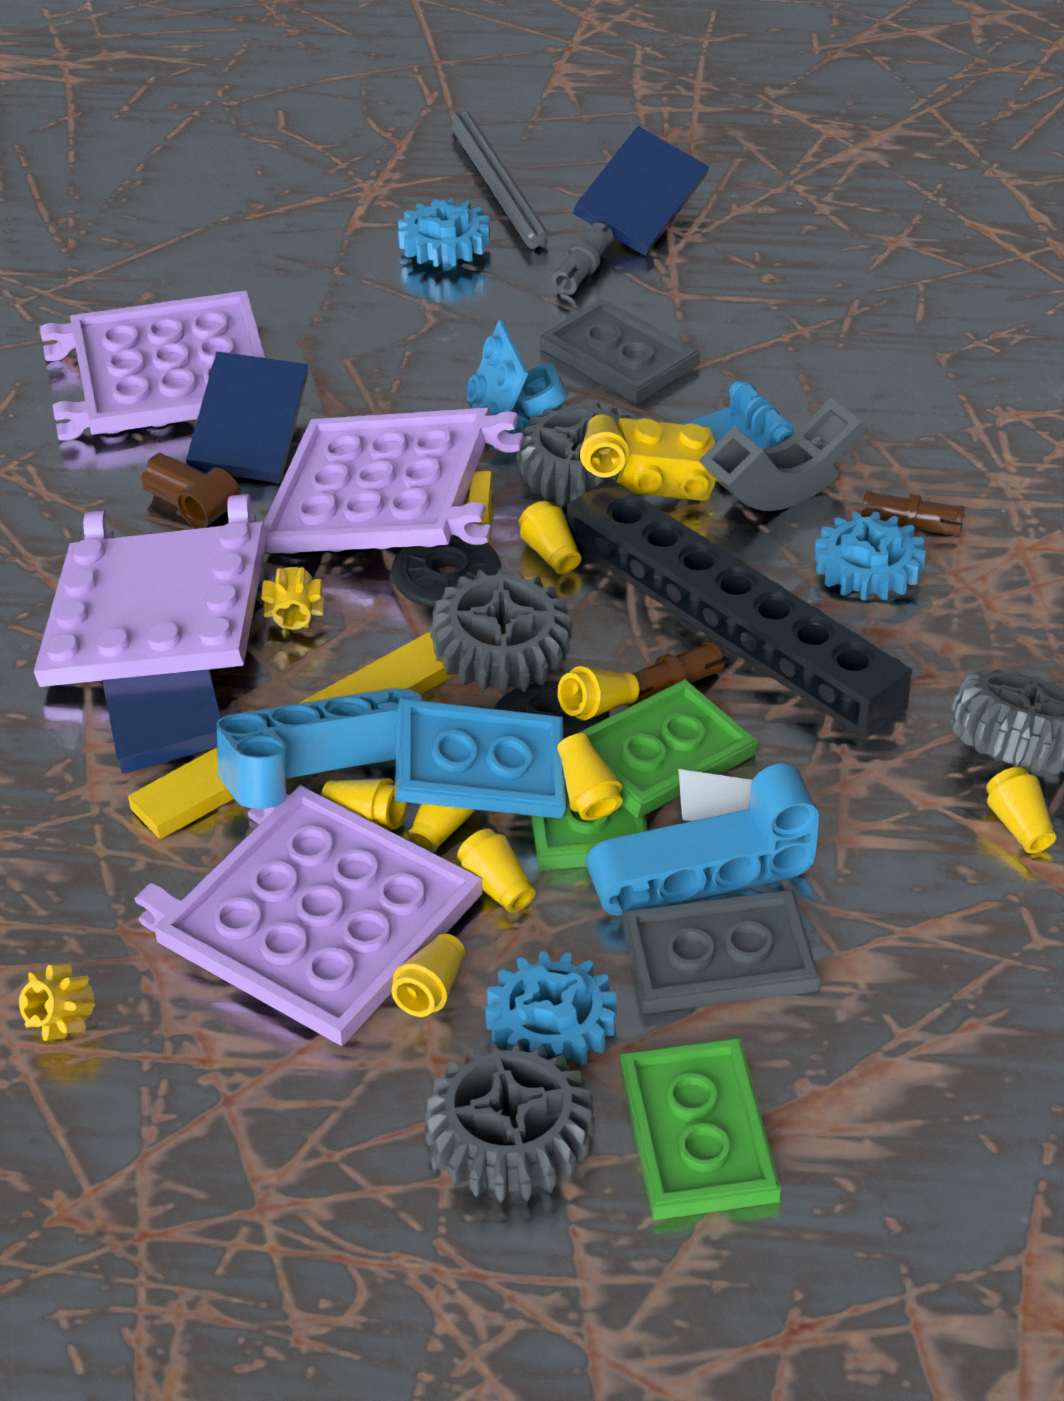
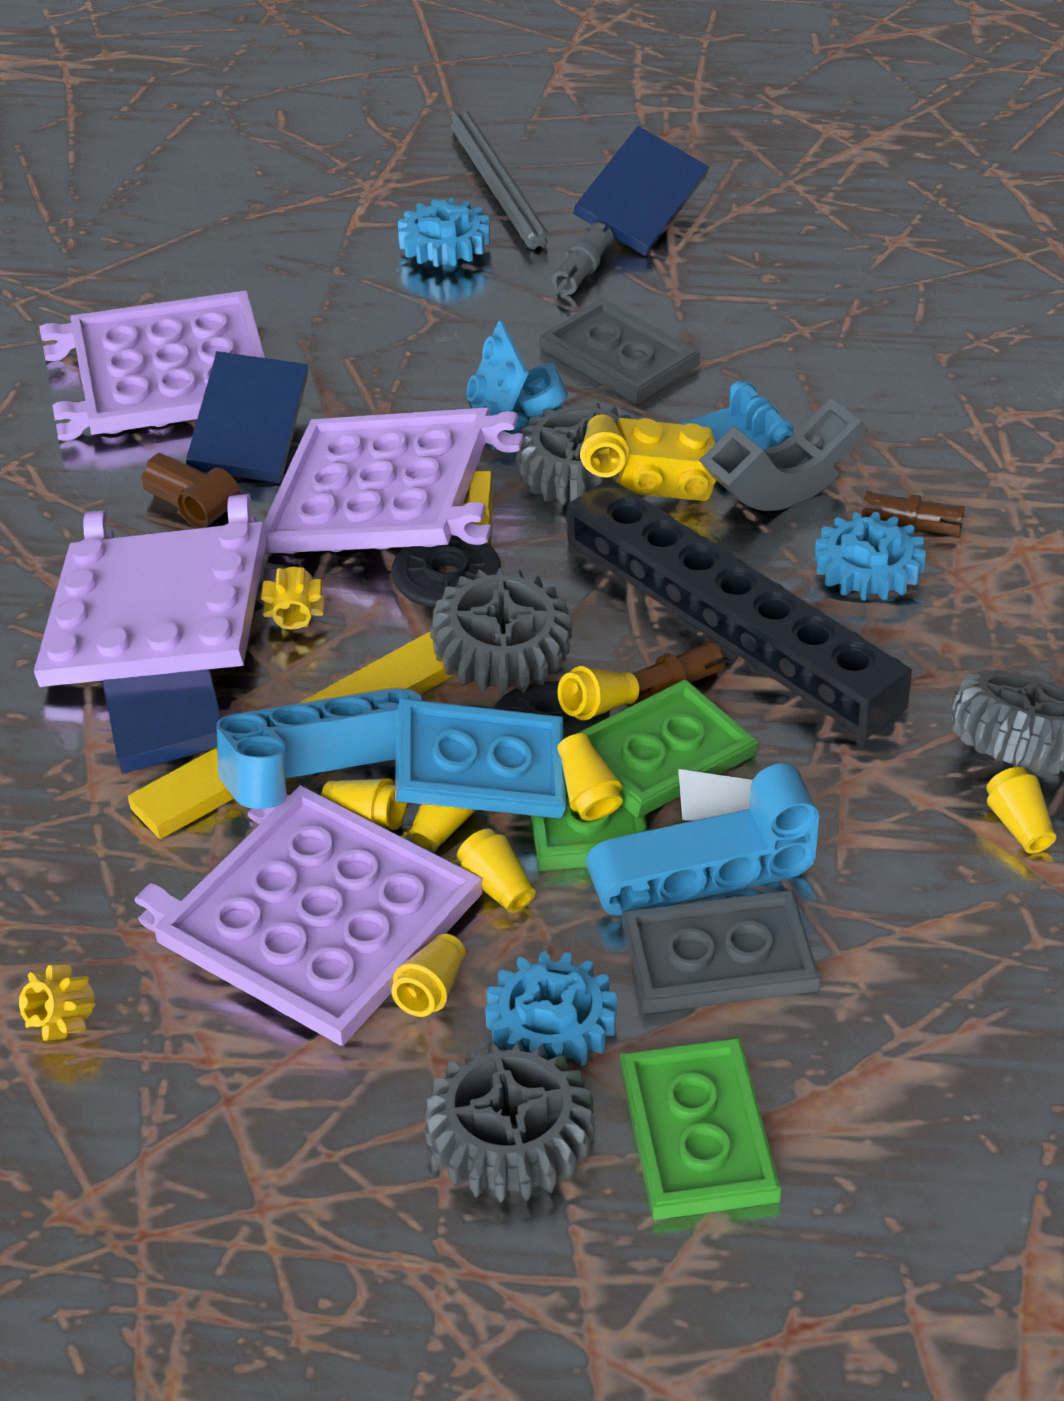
yellow cone [519,501,581,574] -> none

